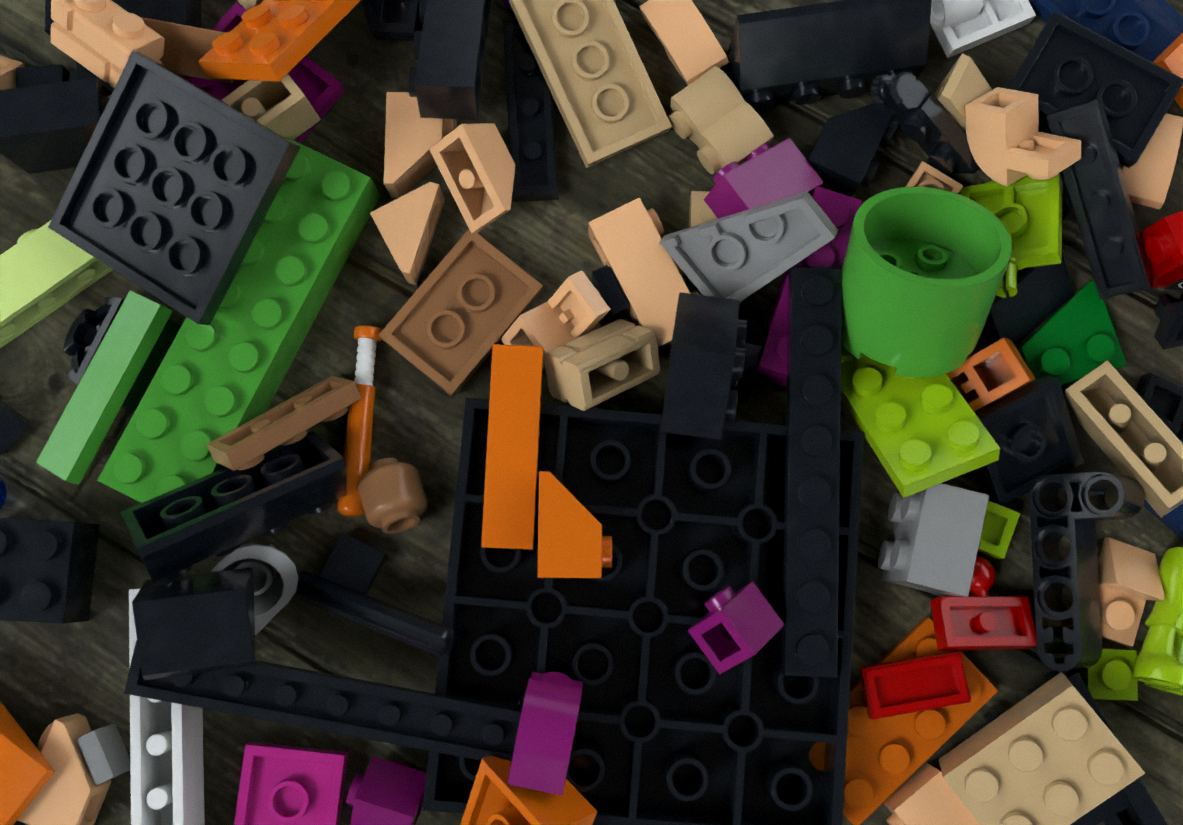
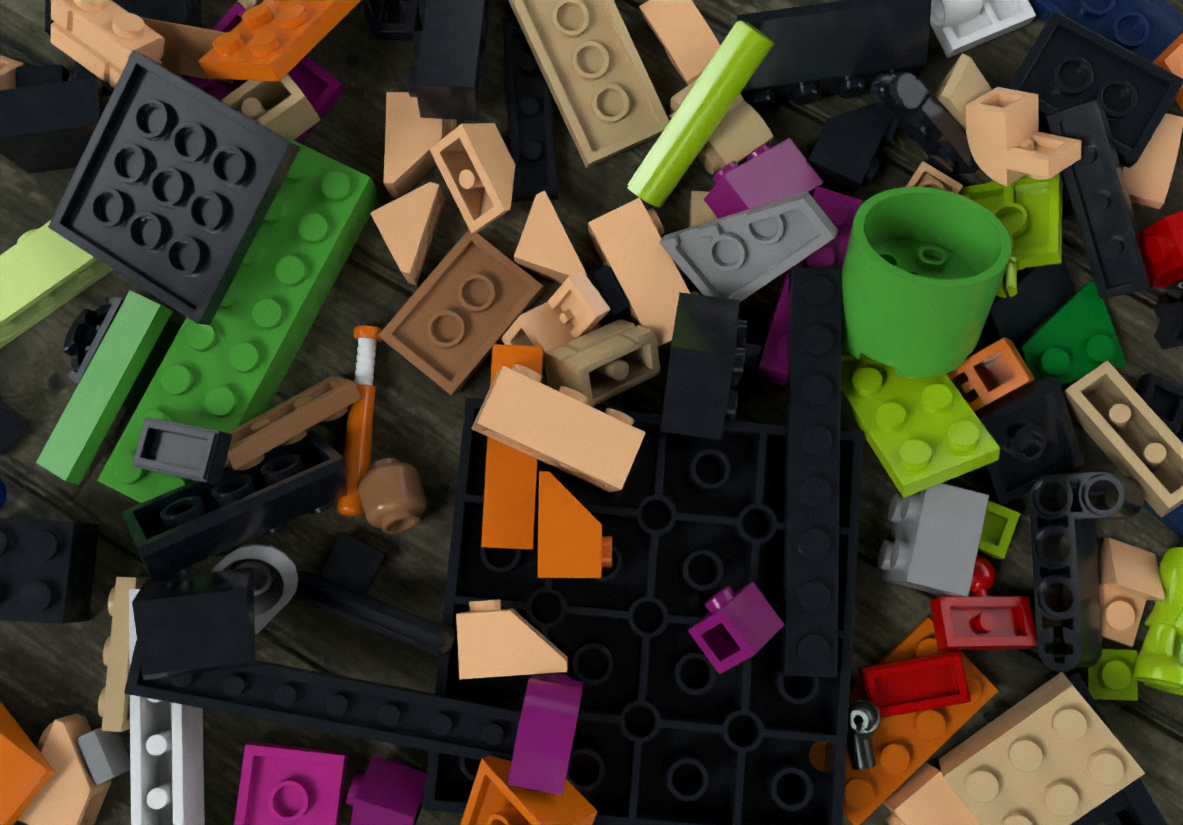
none -> tan plate [98,576,151,732]
none -> black tile [132,417,232,485]
none -> light nougat slope [456,599,568,679]
none -> light nougat brick [471,364,646,493]
none -> light nougat slope [514,191,587,284]
none -> lime brick [627,20,775,208]
none -> pearl dark grey arm [847,699,881,770]

